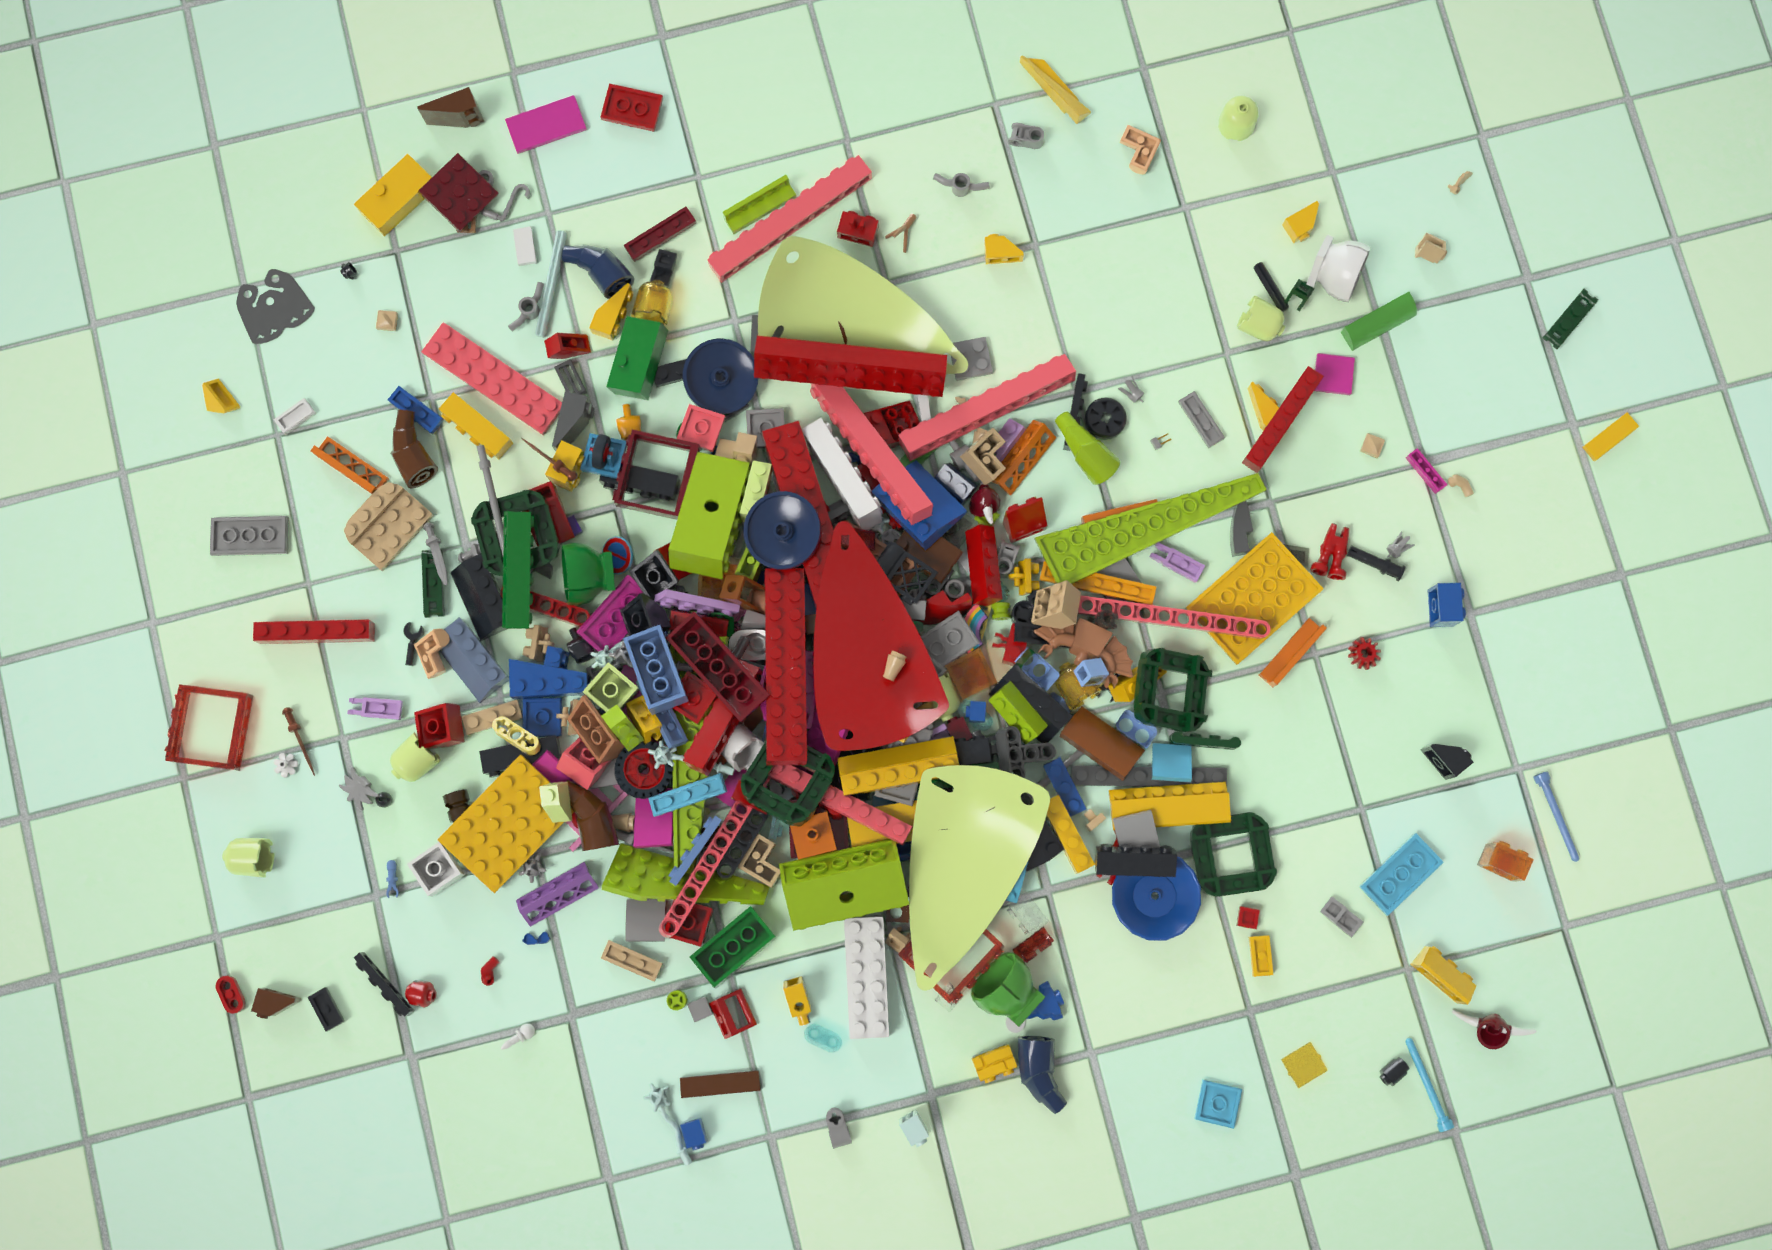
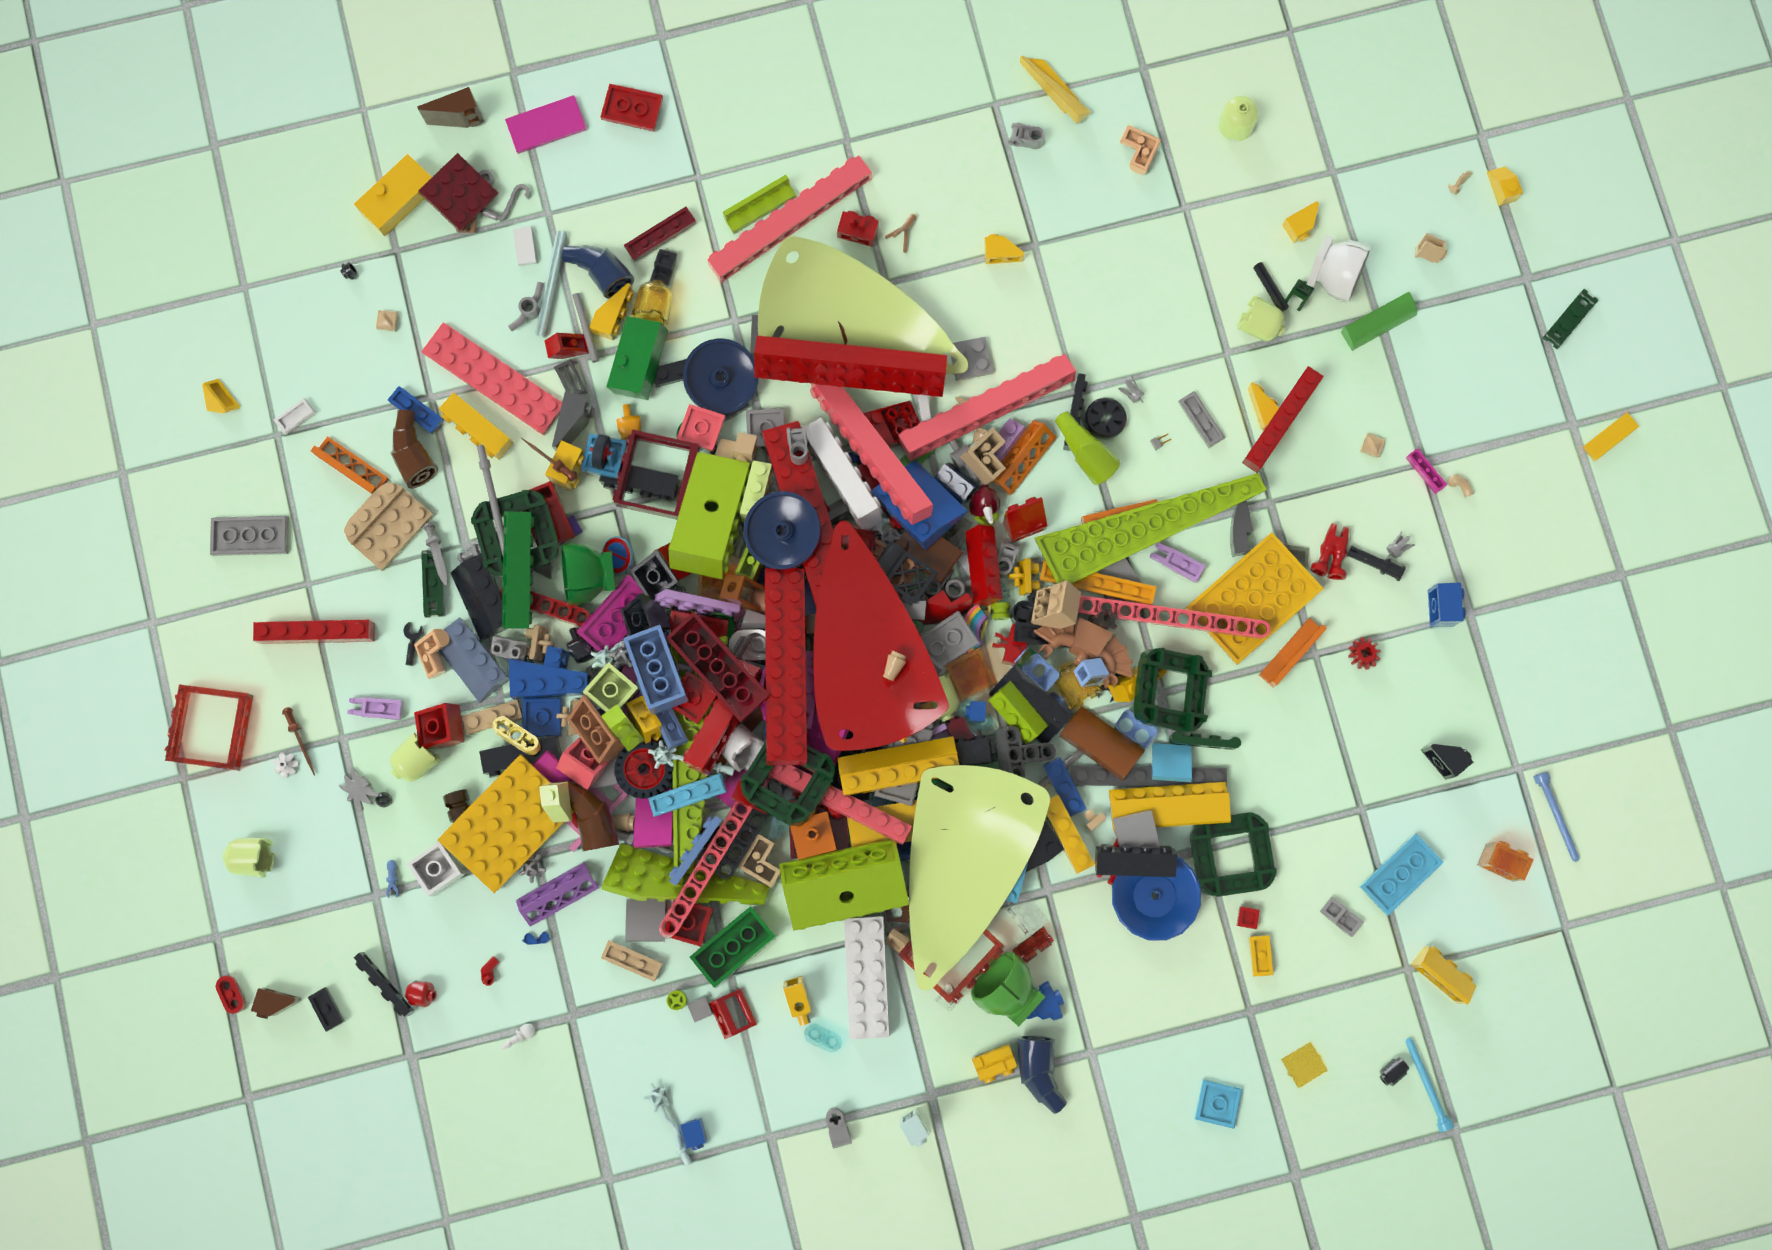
dark grey piece [236,269,315,344] -> none
reddish brown tile [680,1070,761,1098] -> none
light grey piece [933,173,990,197] -> none
white piece [1005,1017,1025,1033] -> none
dark pink tile [1314,353,1355,396] -> none
dark red helmet [1452,1010,1537,1050] -> none
none -> light grey hips [490,635,528,661]
none -> light grey piece [572,293,599,363]
none -> light grey piece [786,426,808,465]
none -> yellow slope [1487,166,1523,206]

